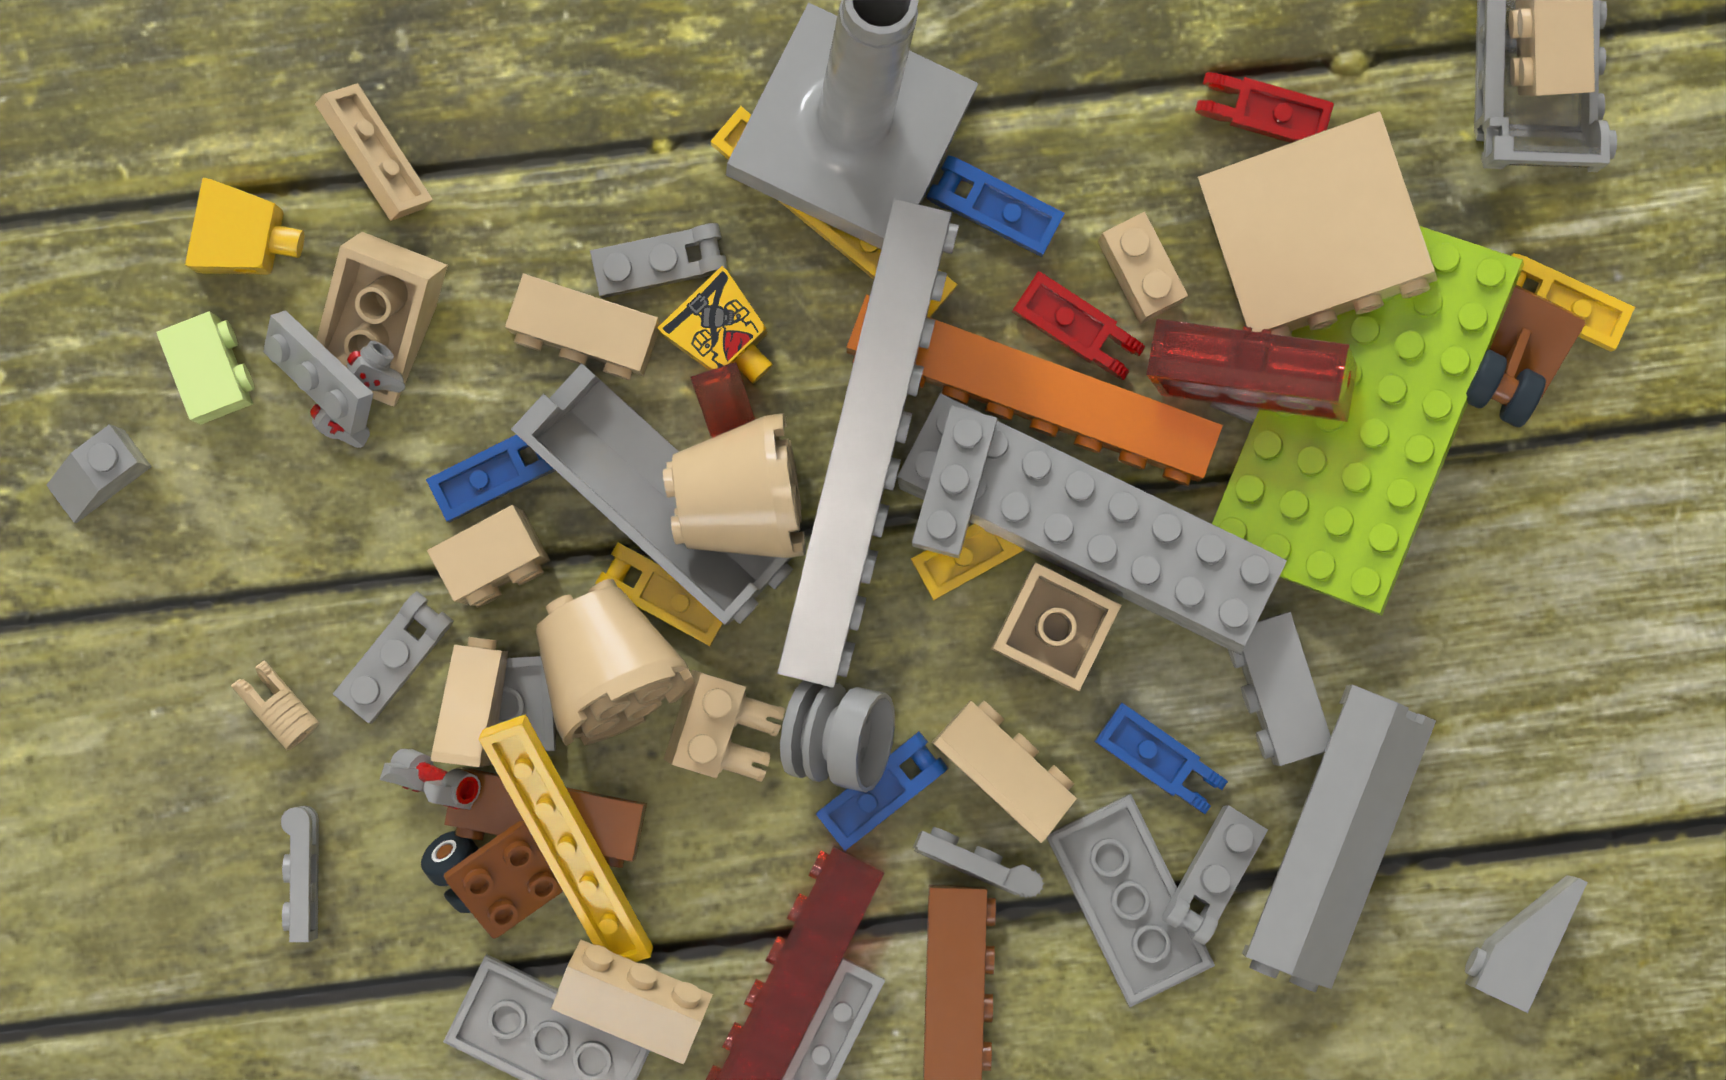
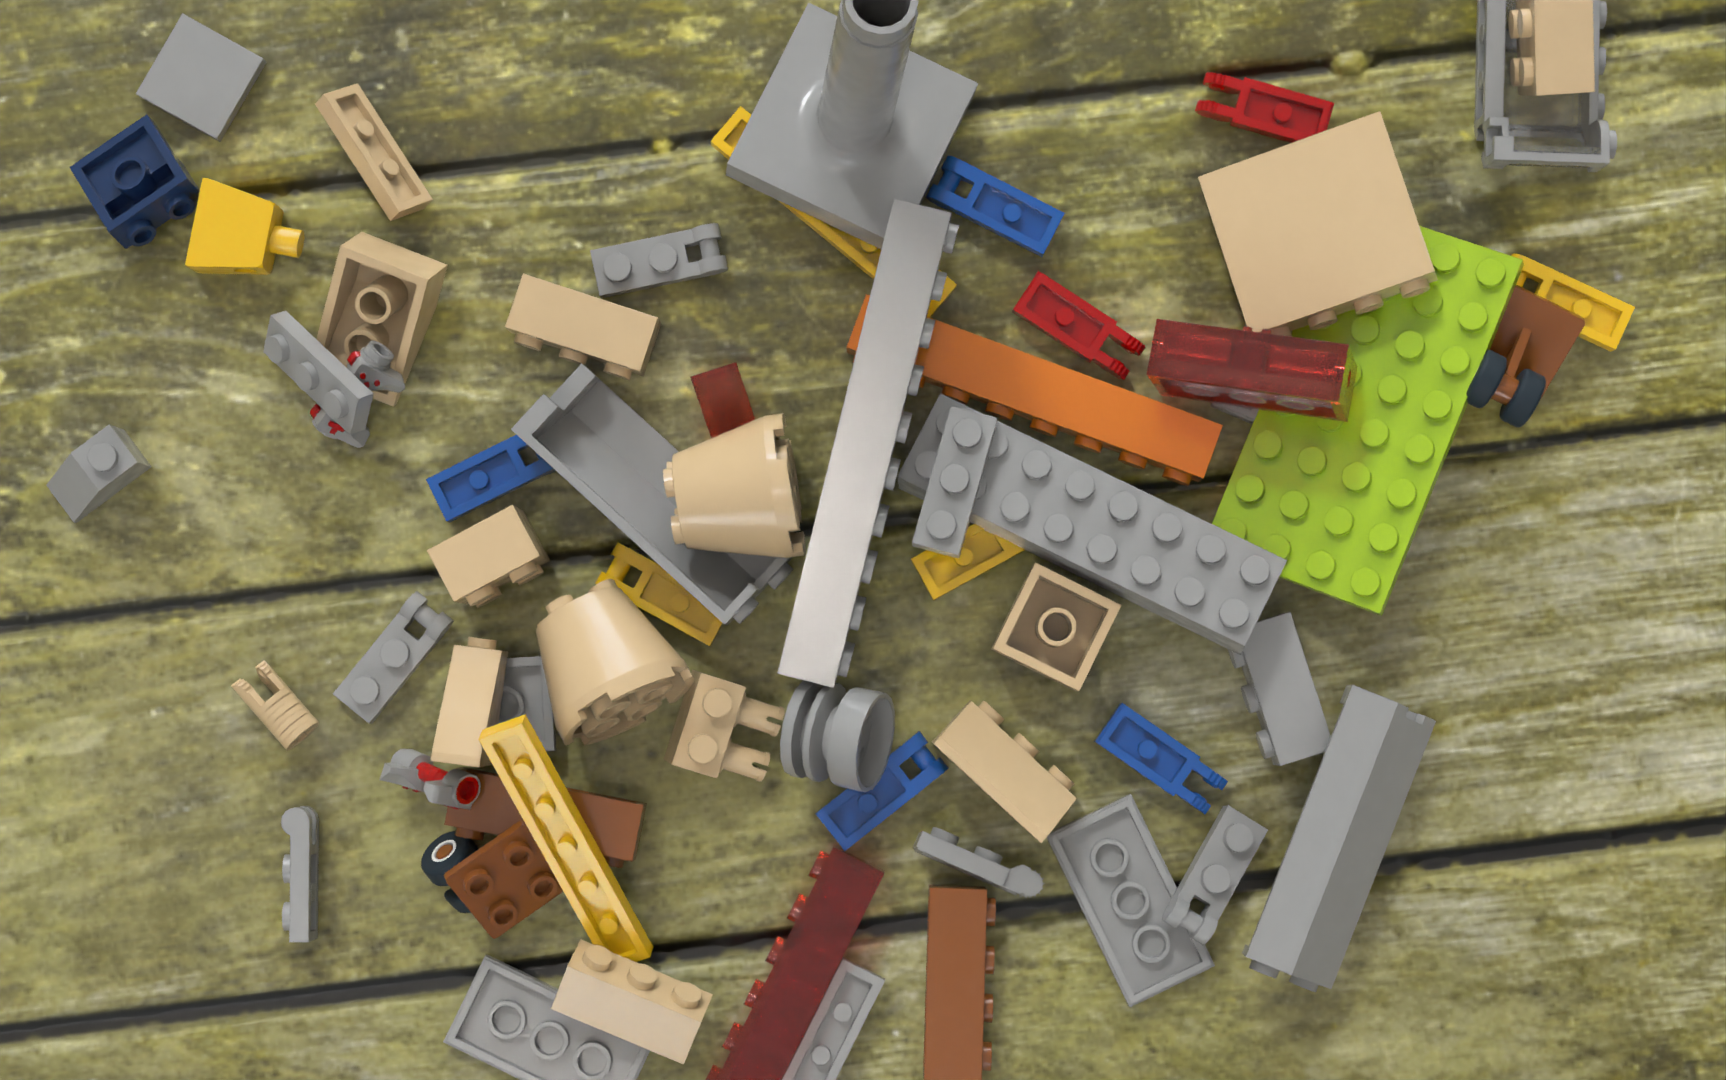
yellowish green brick [156,311,255,424] -> none
torso [657,266,773,384] -> none
tan brick [1098,212,1188,324] -> none
light grey slope [1465,875,1588,1013] -> none
none -> dark blue plate [69,114,200,249]
none -> light grey tile [136,13,267,142]

